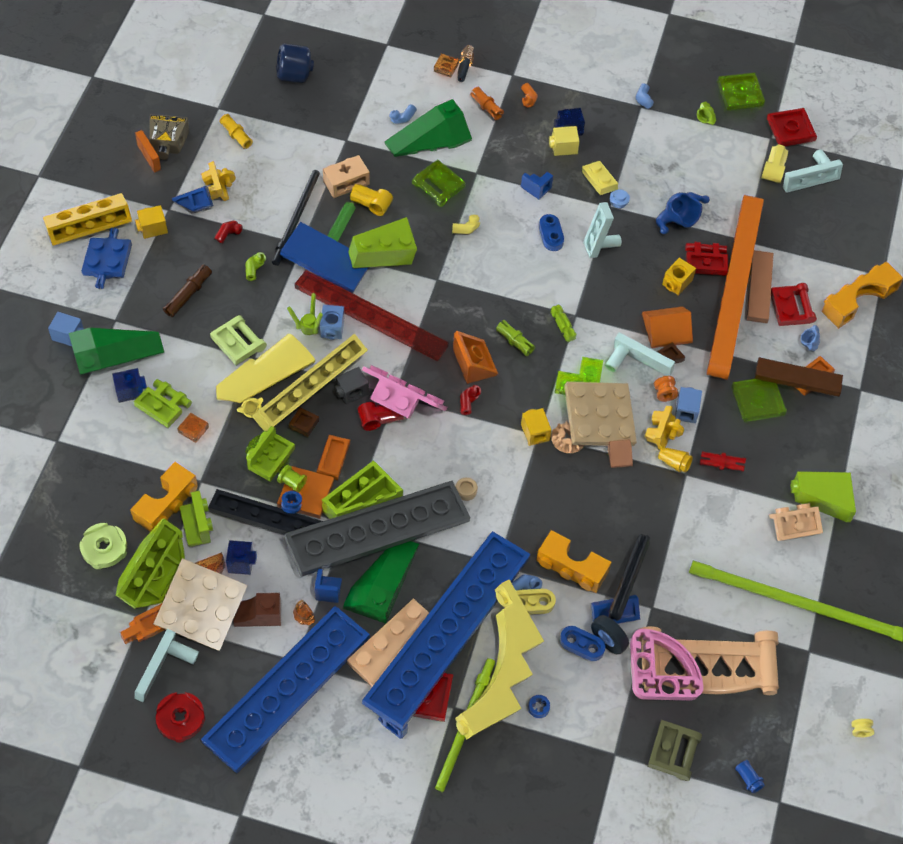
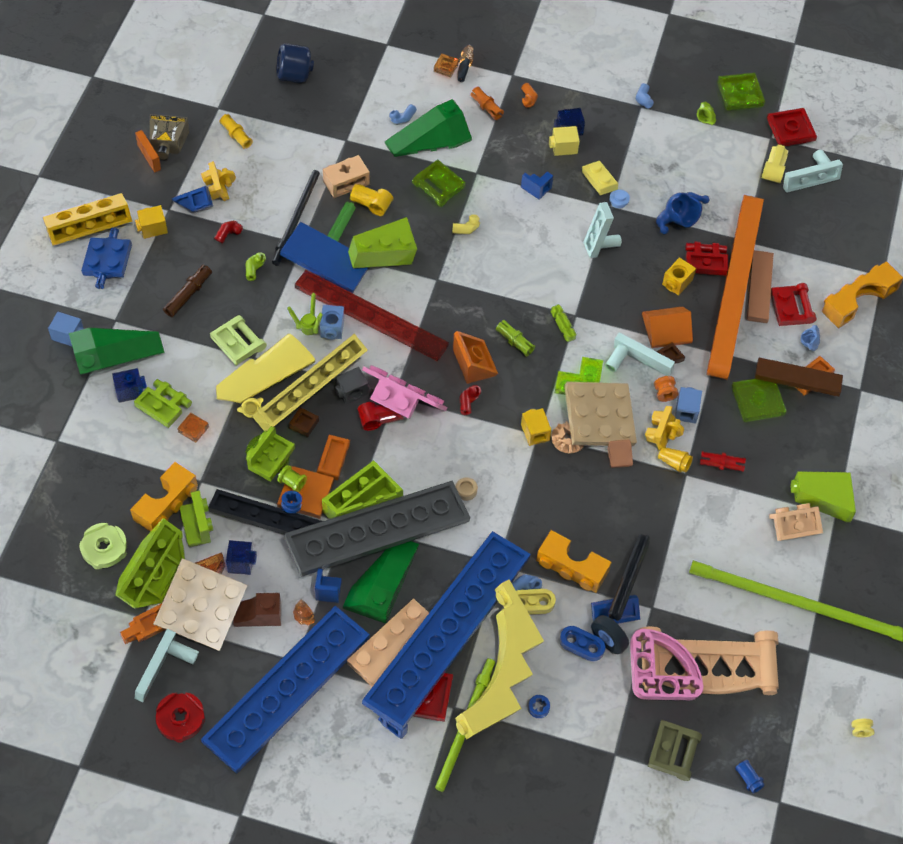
blue plate [539,214,564,251] -> none

